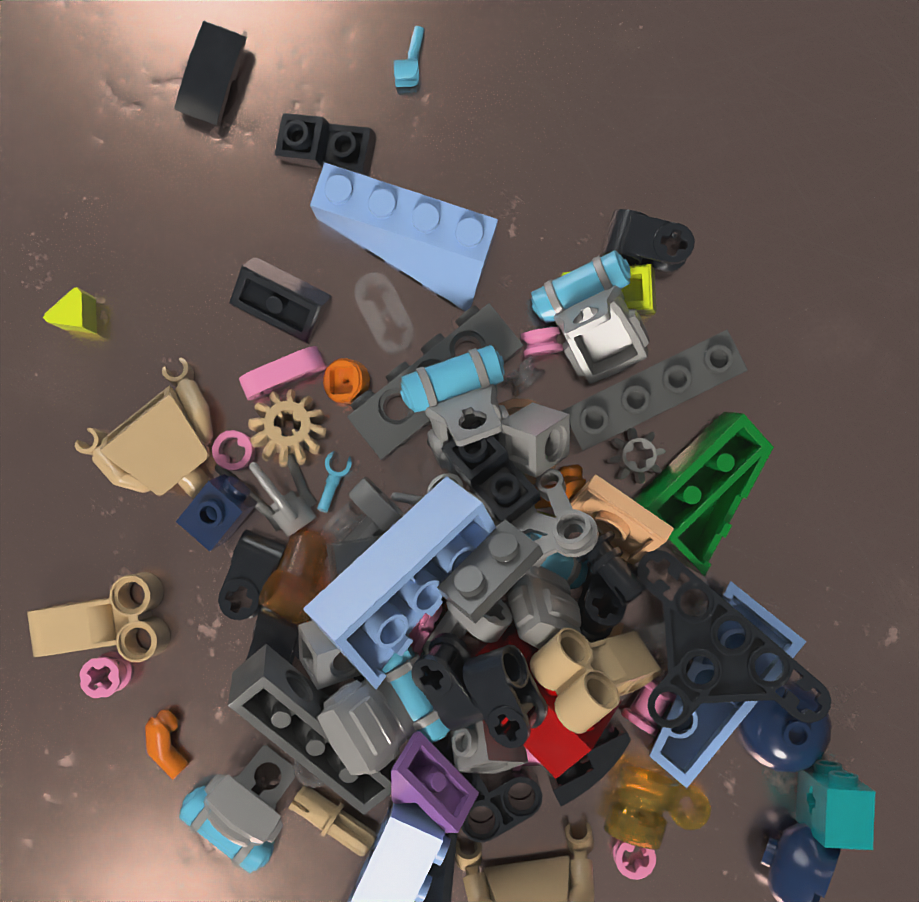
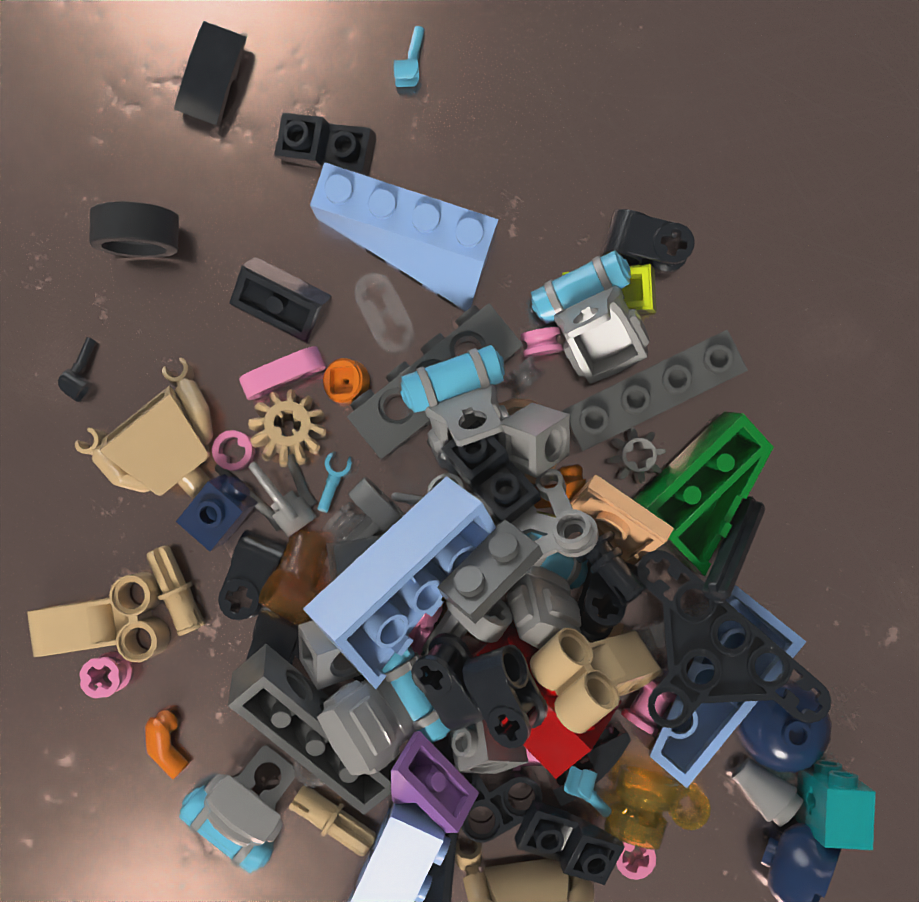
neon yellow slope [43,287,97,334] -> none
none -> black hand [58,337,97,402]
none -> black tyre [89,201,179,258]
none -> tan axle [146,545,206,636]
none -> black slope [514,800,625,885]
none -> medium azure hand [564,766,611,817]
none -> black axle [702,496,765,604]
none -> light grey cone [732,757,803,827]

